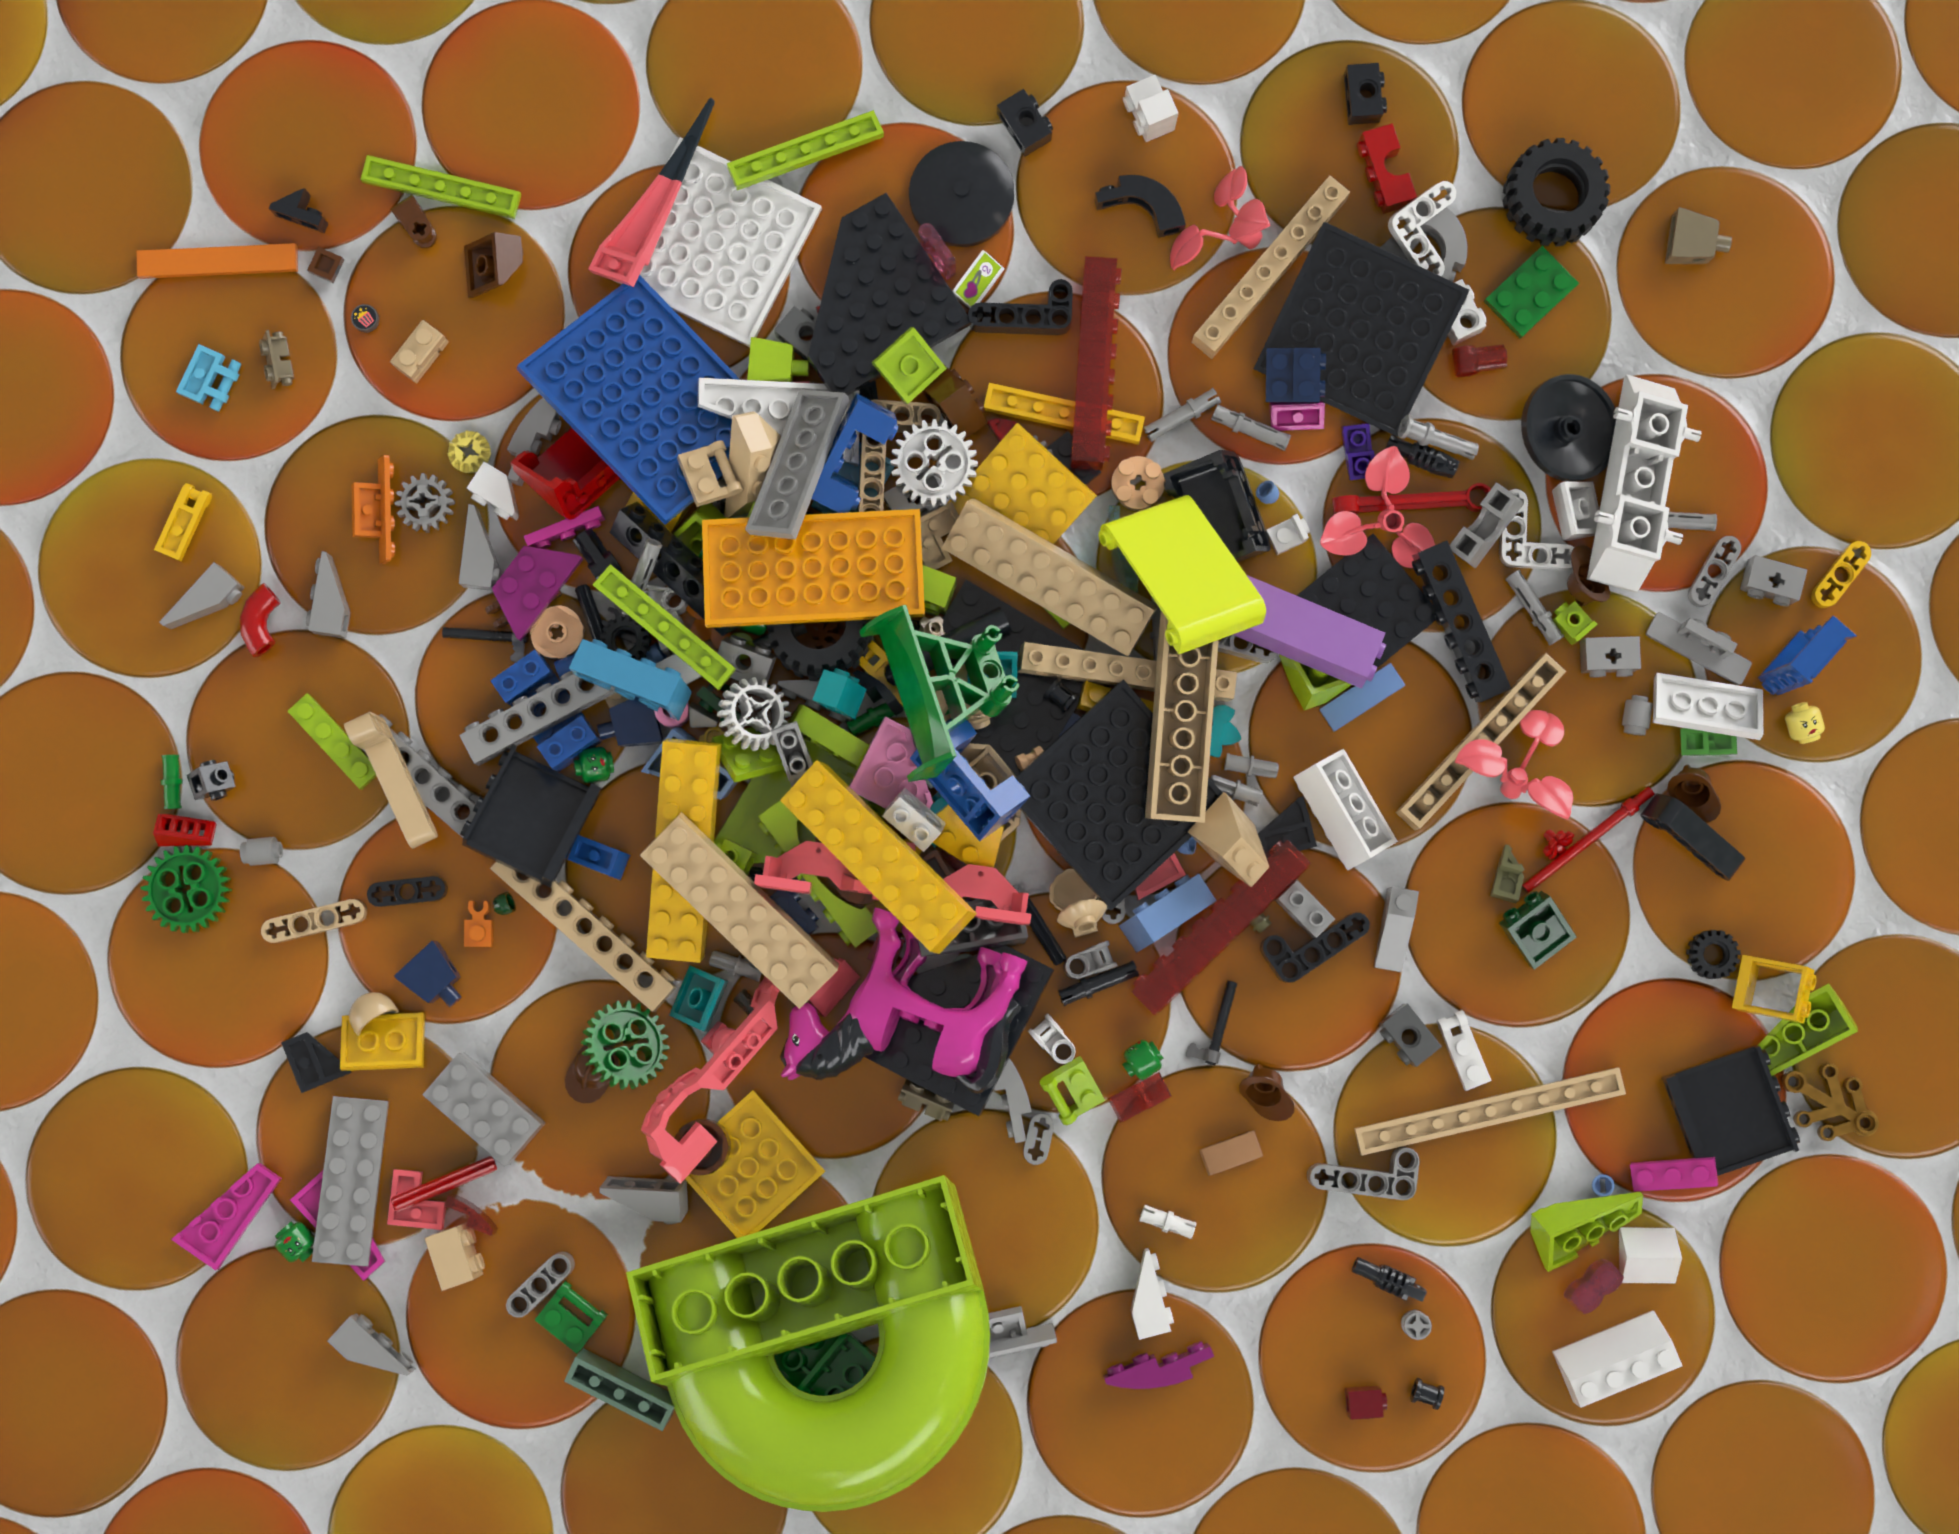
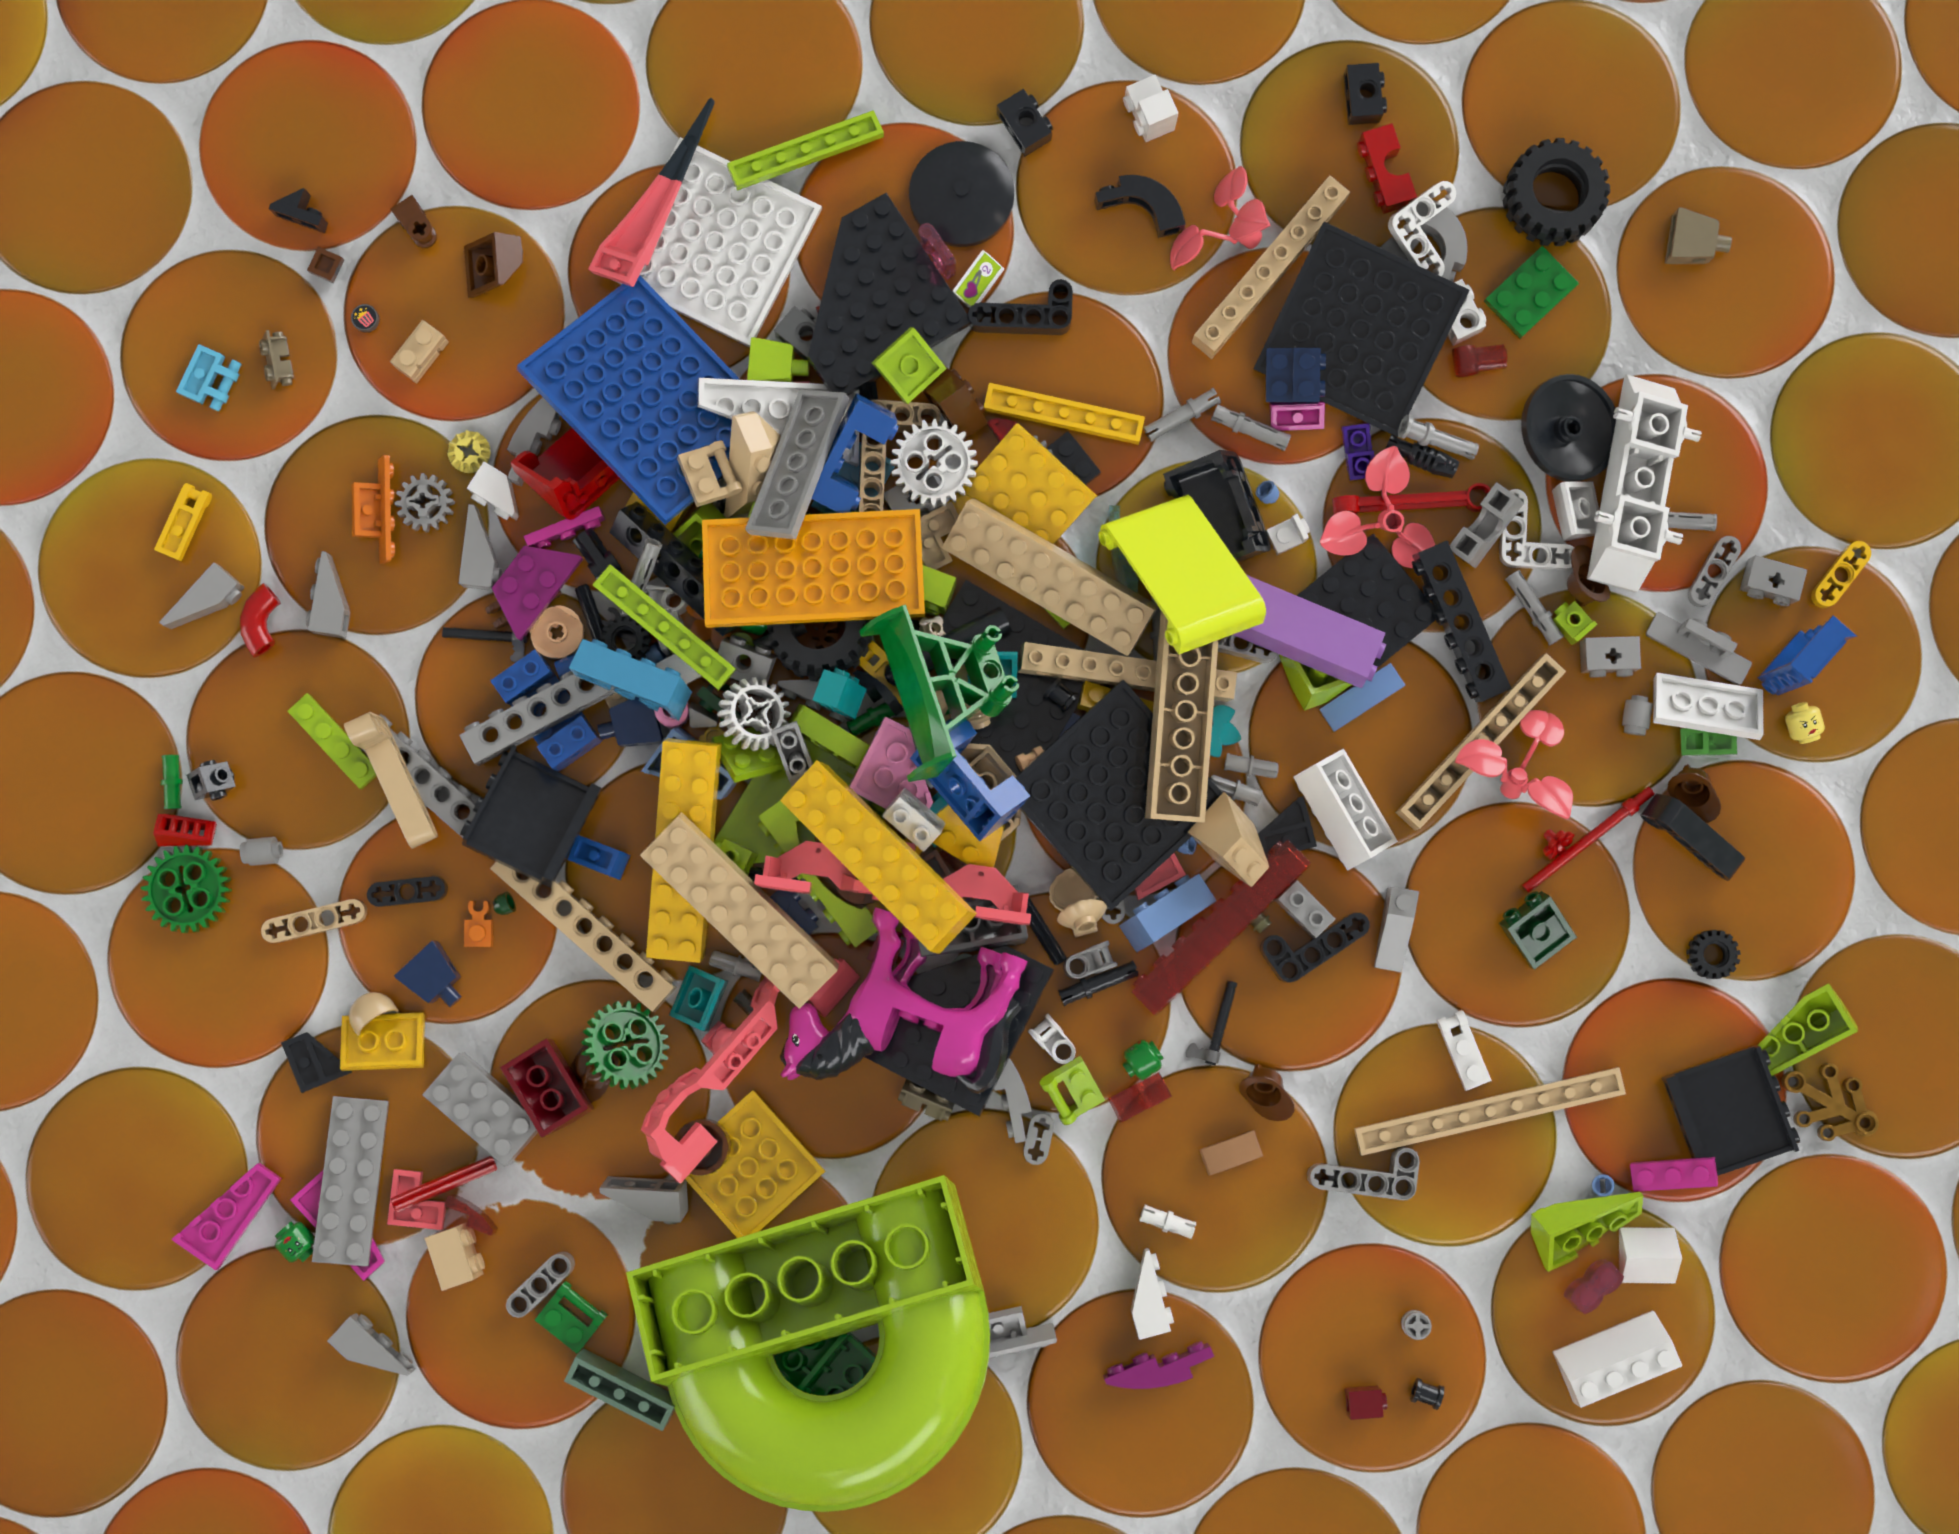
orange tile [137,243,298,279] -> none
lime tile [360,155,522,219] -> none
green head [573,746,614,784] -> none
clear red brick [1070,256,1122,470] -> none
light nougat plate [1111,456,1165,511] -> none
black hinge [1351,1257,1427,1302] -> none
dark grey brick [1378,1003,1442,1067] -> none
olive slope [1490,845,1525,904] -> none
yellow window [1732,955,1816,1024] -> none
none -> dark red slope [500,1038,594,1138]

